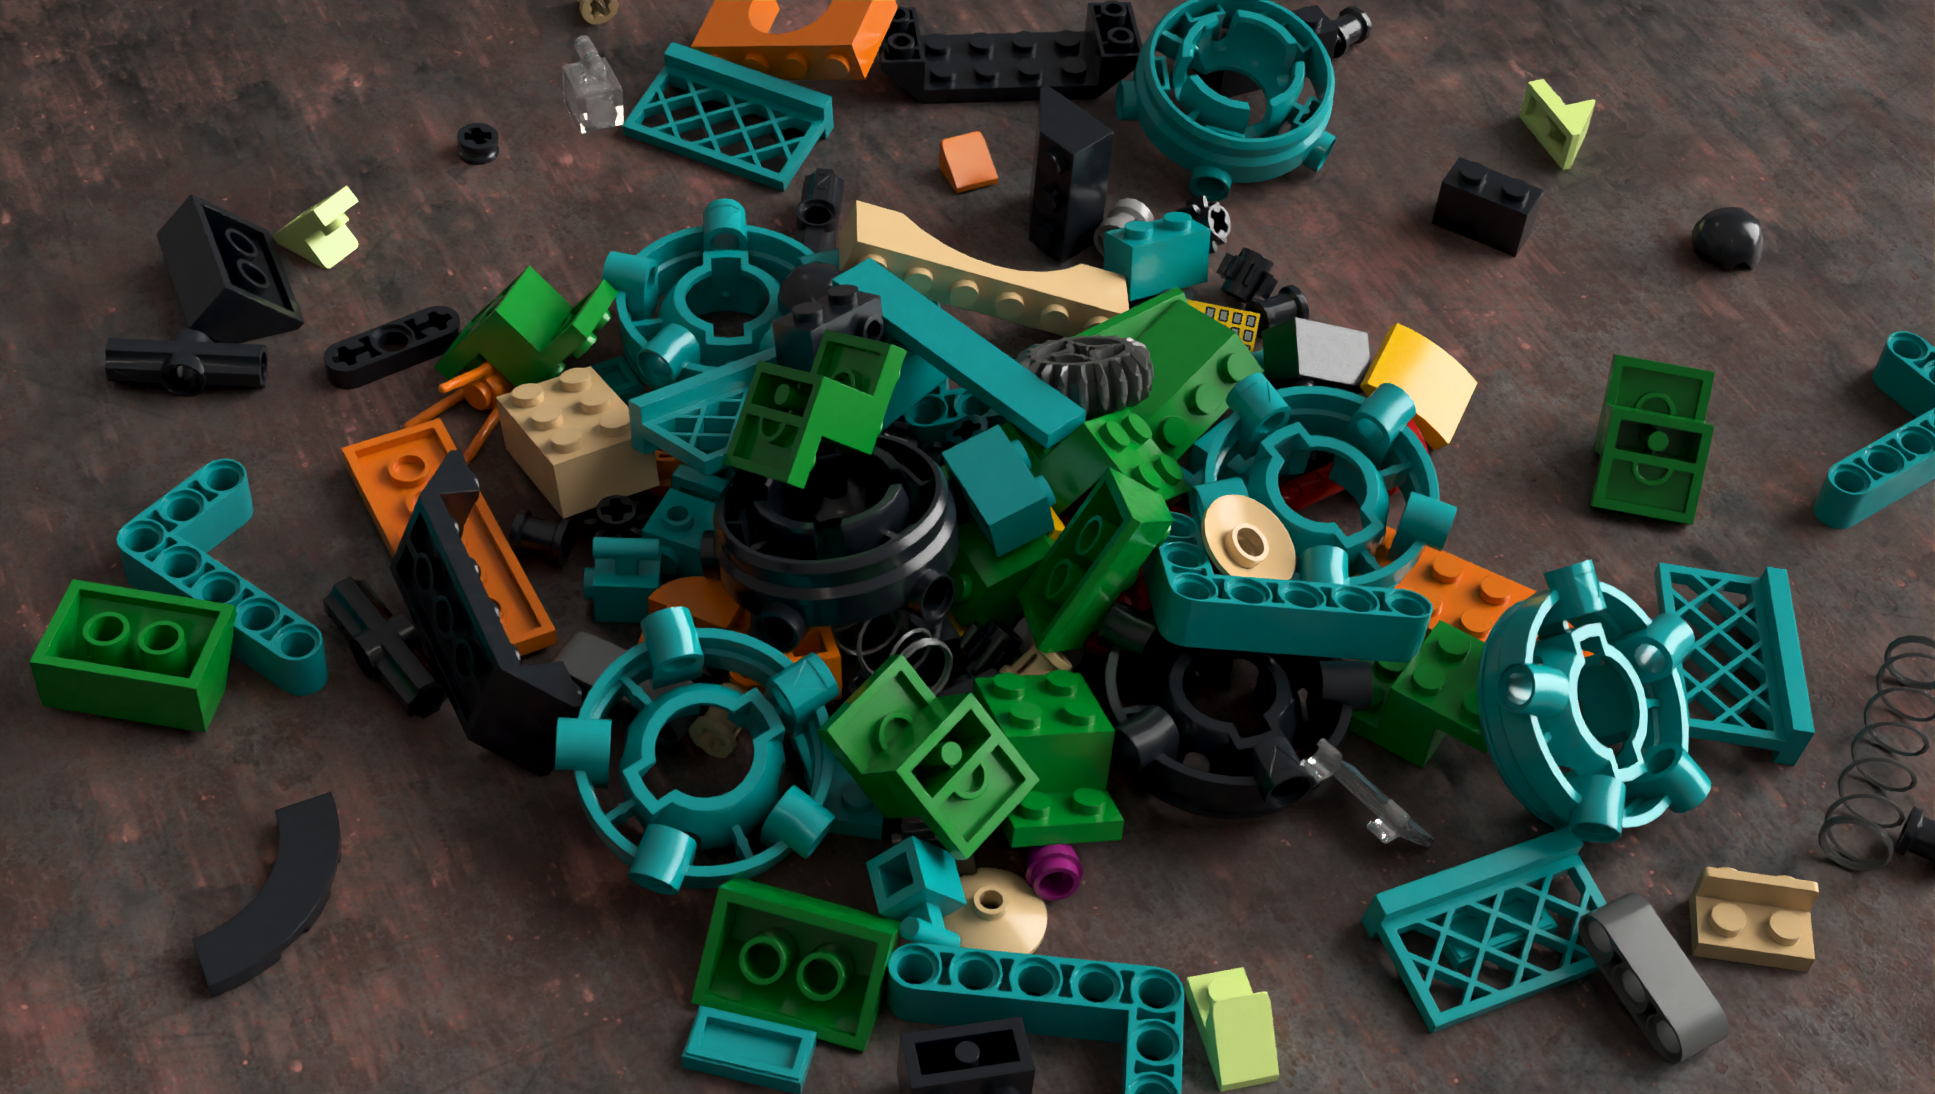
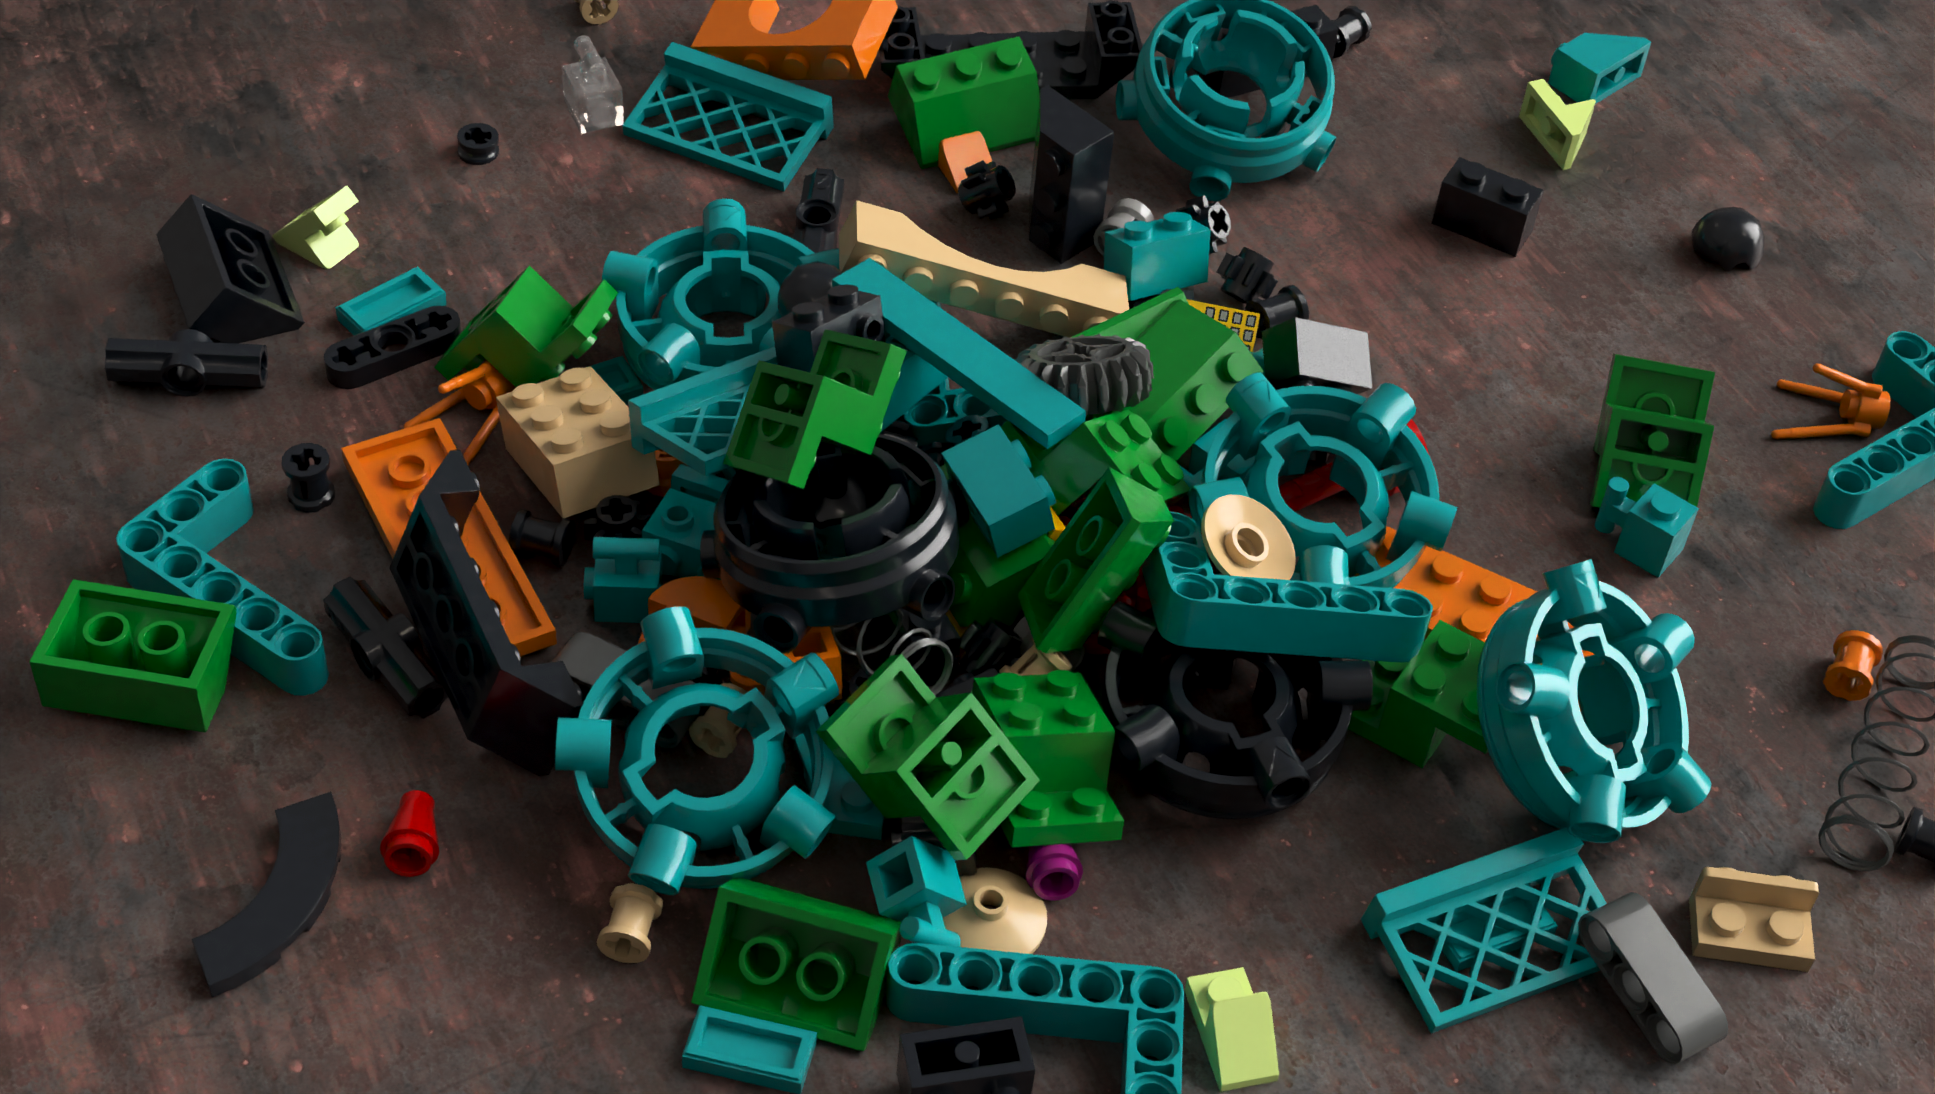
clear flag [1299,738,1435,848] -> none
yellow slope [1360,323,1477,450] -> none
teal fence [1654,562,1815,766] -> none
none -> black bush [281,443,335,513]
none -> teal tile [335,266,447,335]
none -> red cone [380,790,439,877]
none -> tan bush [597,883,663,963]
none -> green slope [888,36,1040,170]
none -> black gear [958,160,1016,219]
none -> teal slope [1548,33,1651,104]
none -> teal brick [1595,477,1699,578]
none -> orange plant [1771,363,1890,439]
none -> orange bush [1823,630,1883,701]

